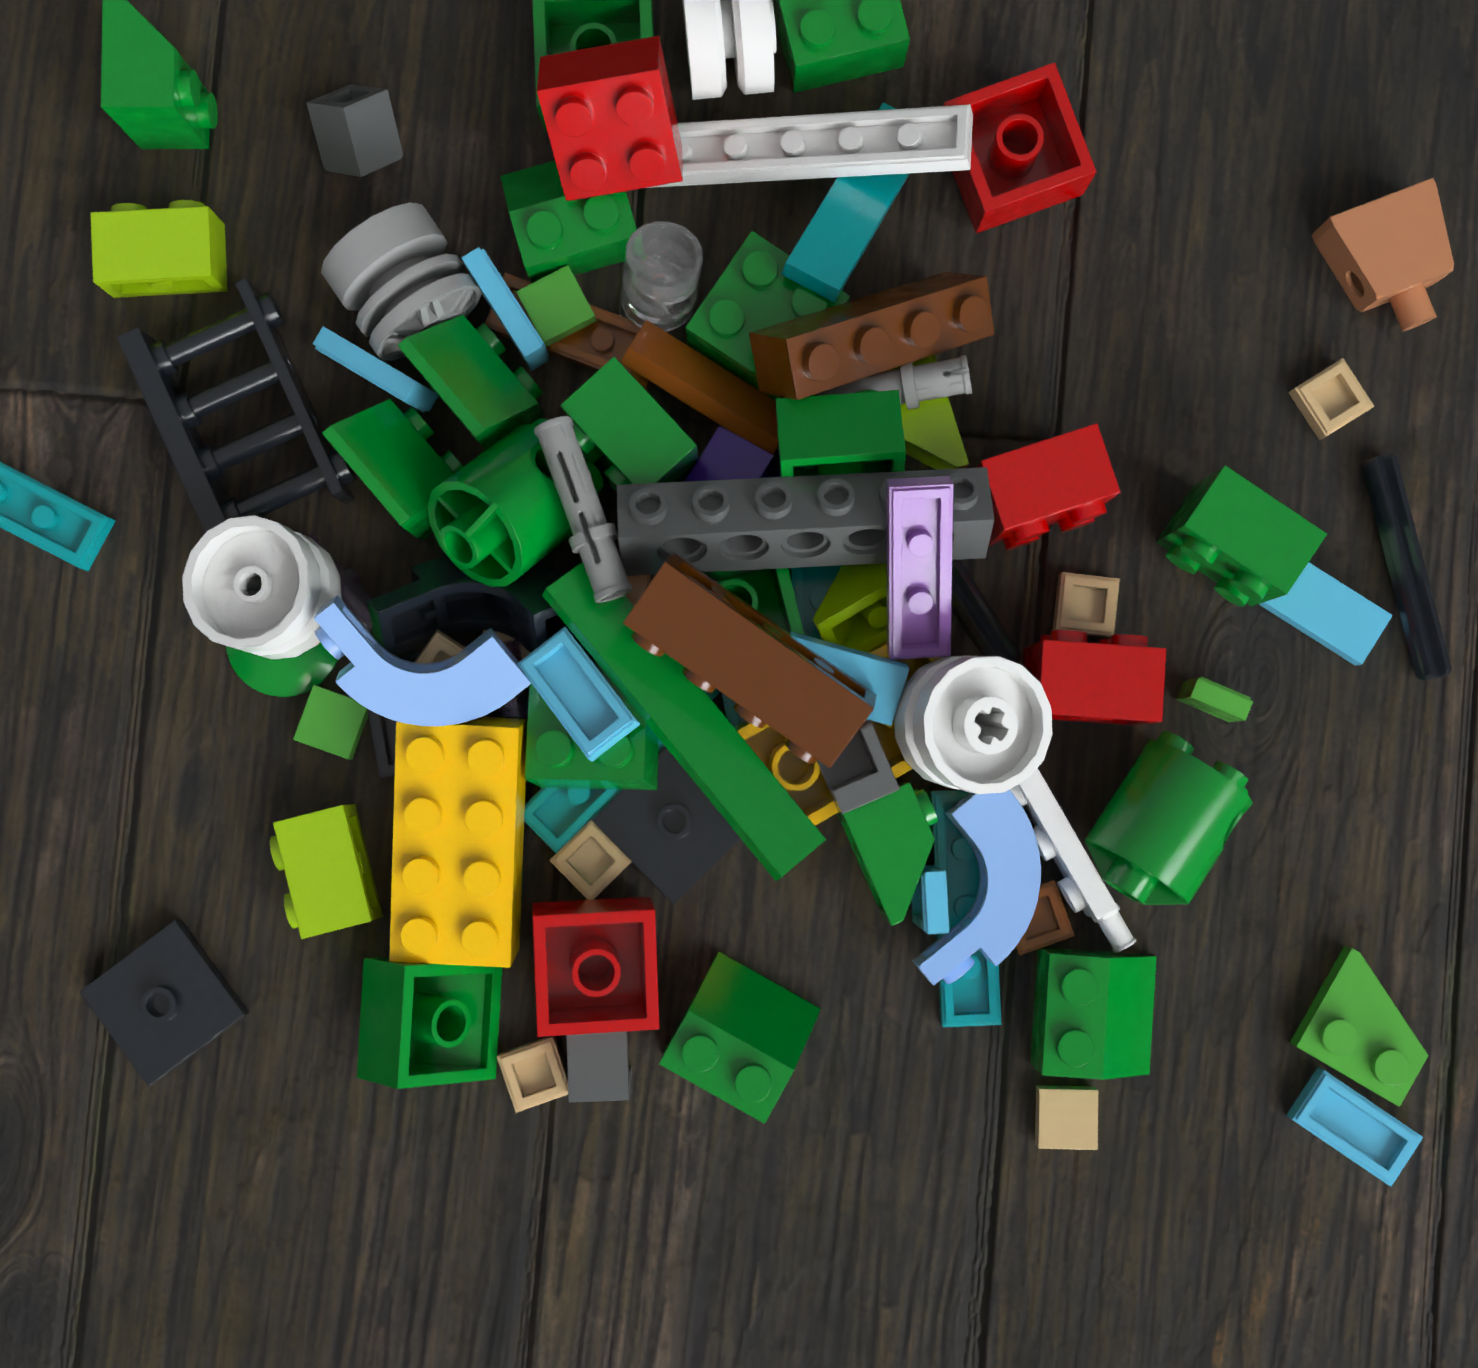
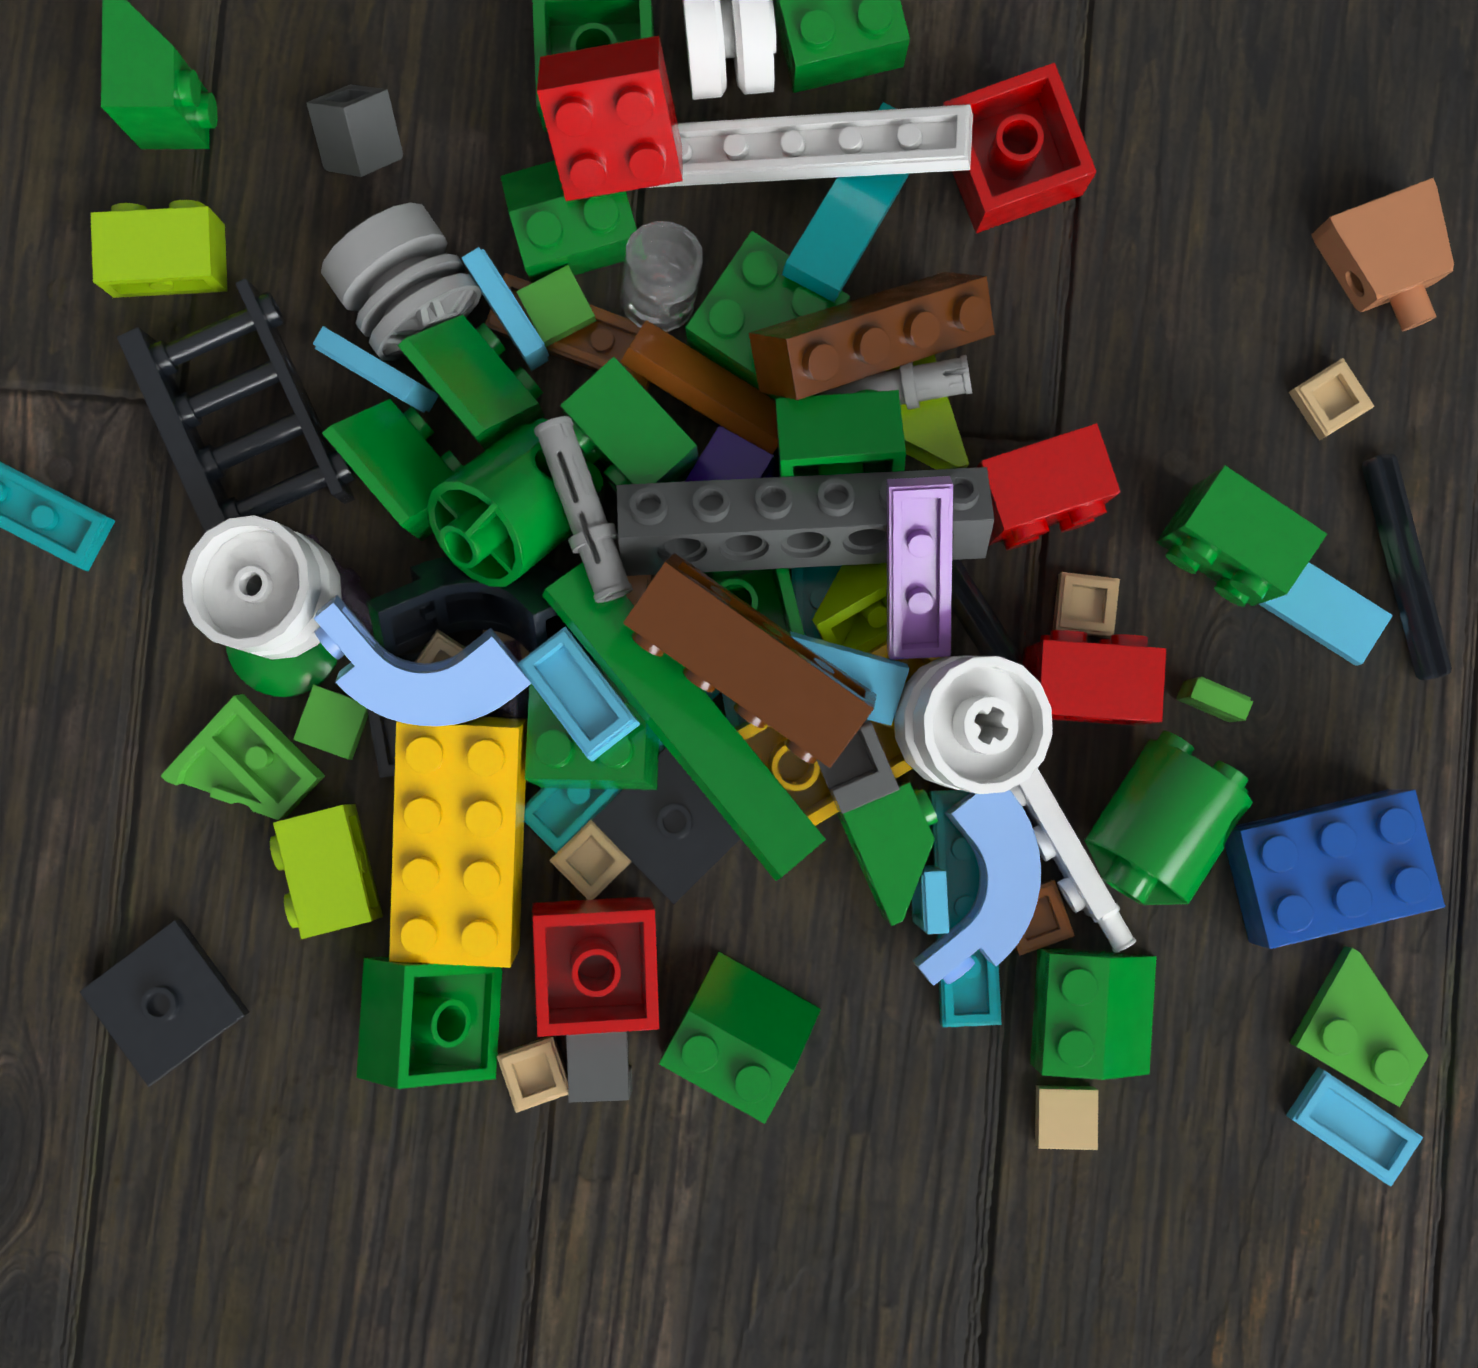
none -> bright green wing [161,694,325,820]
none -> blue brick [1225,789,1445,949]

